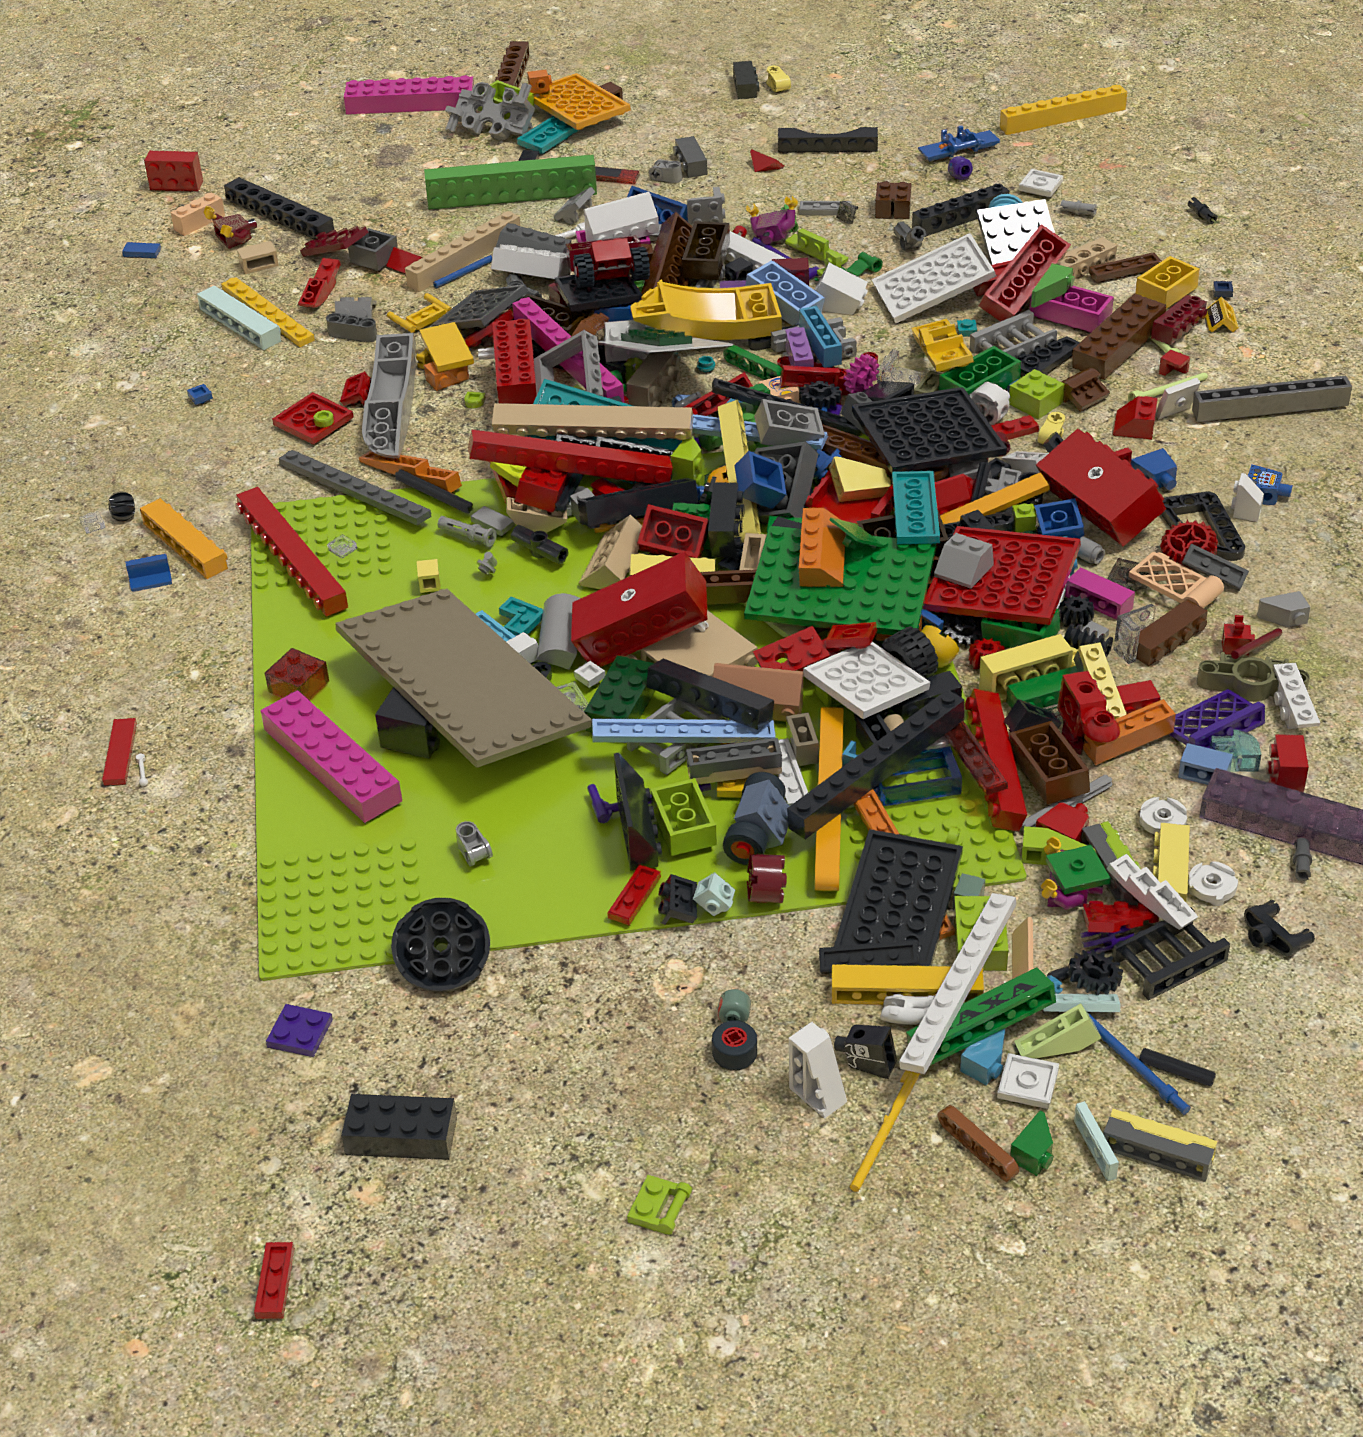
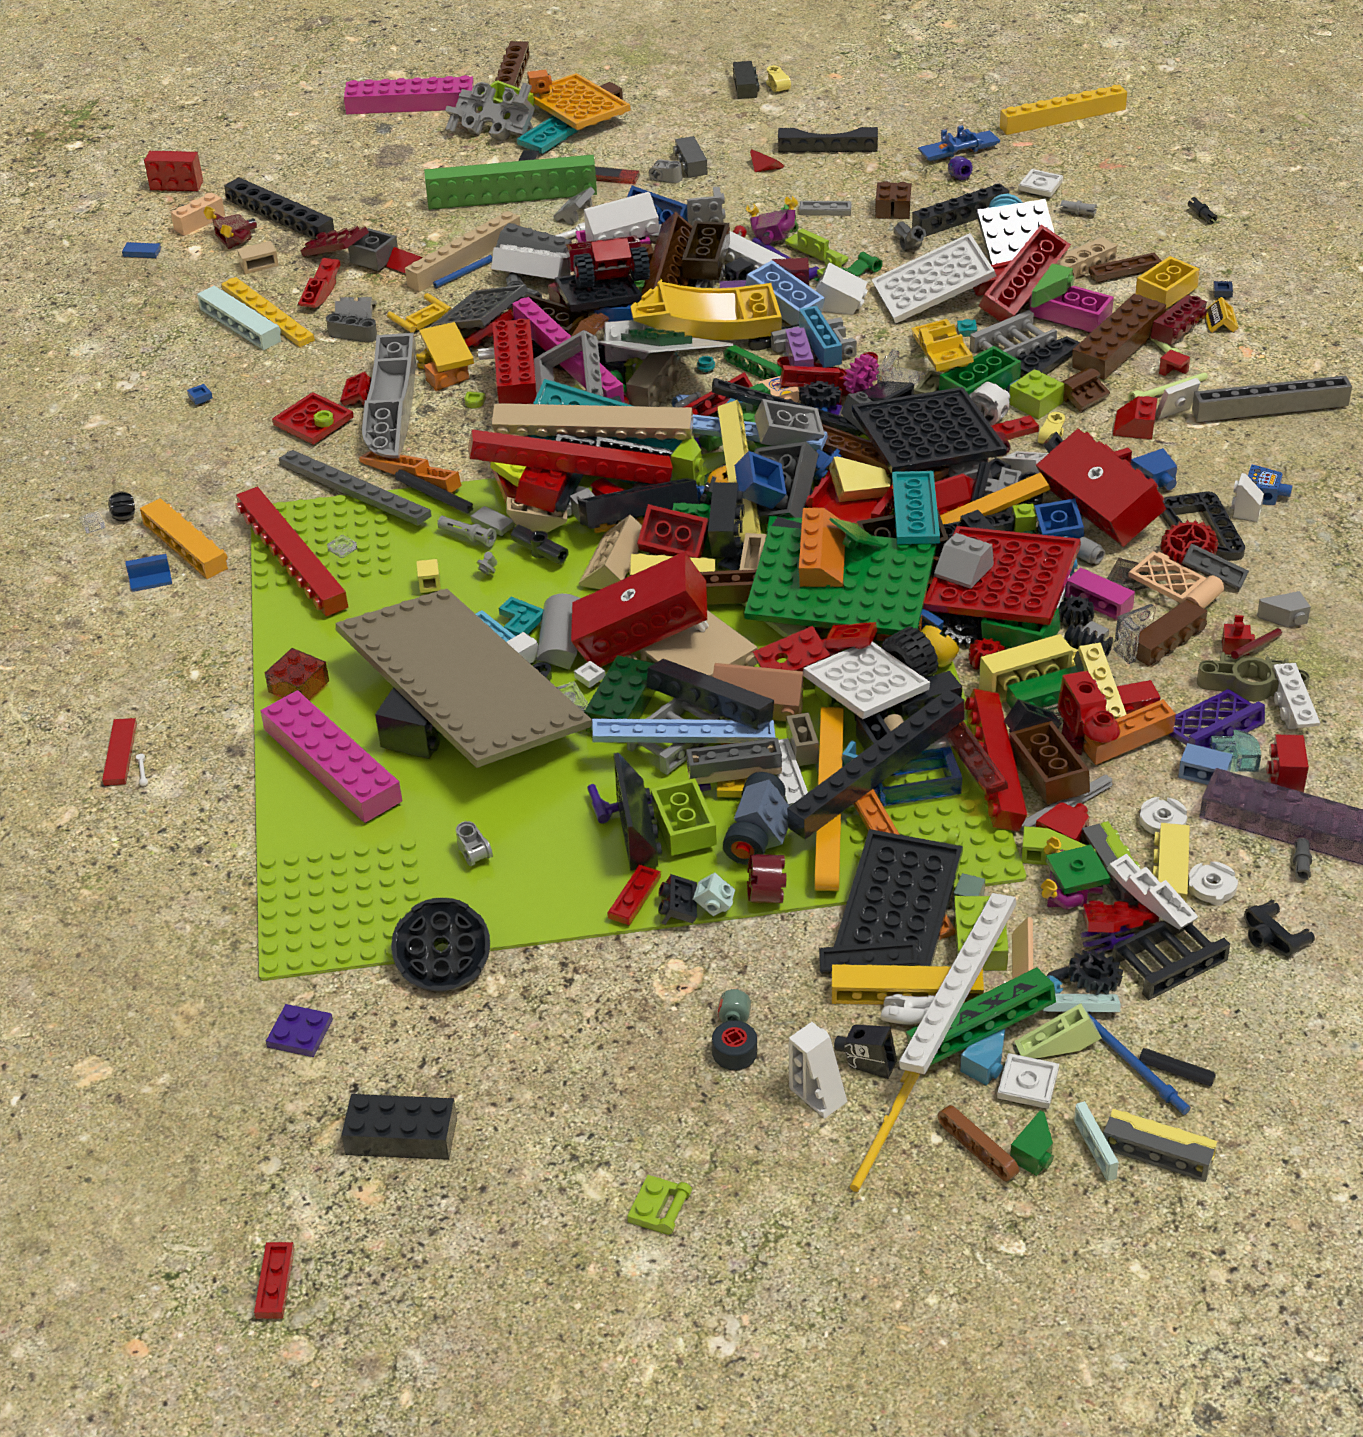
clear smoke tile [836,201,859,224] -> none

